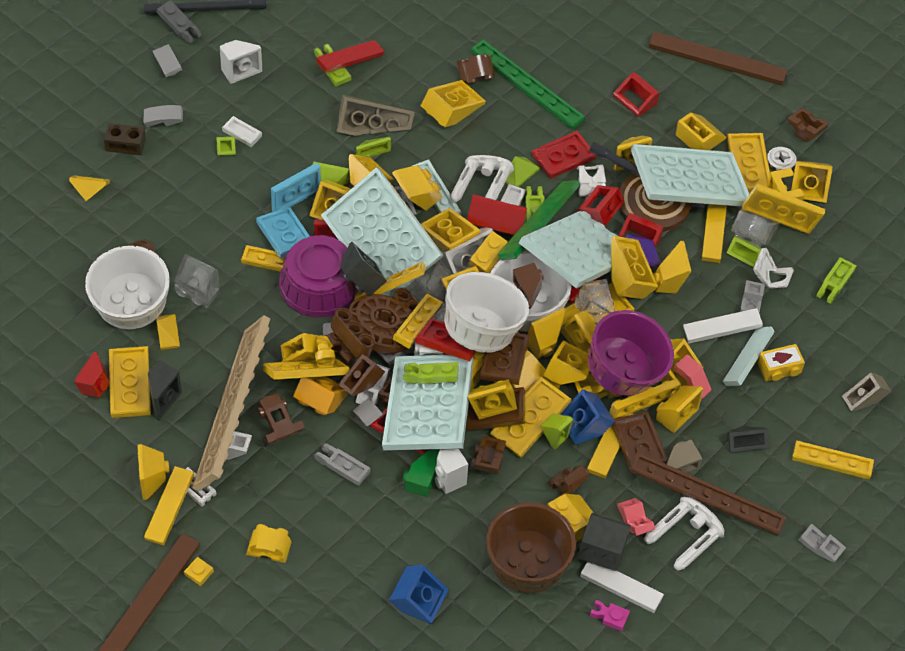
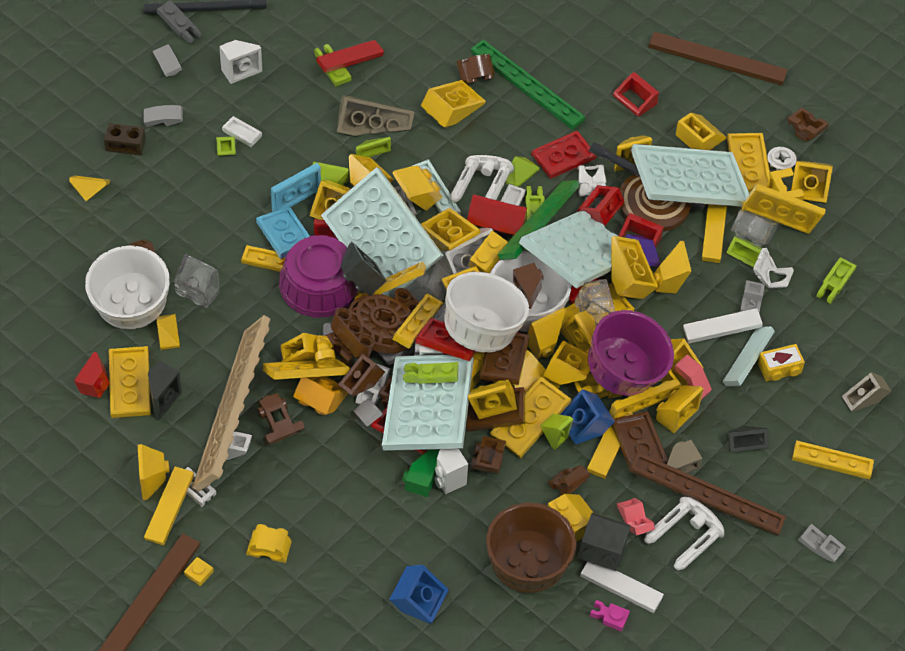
light grey hinge [314,443,370,486] -> none

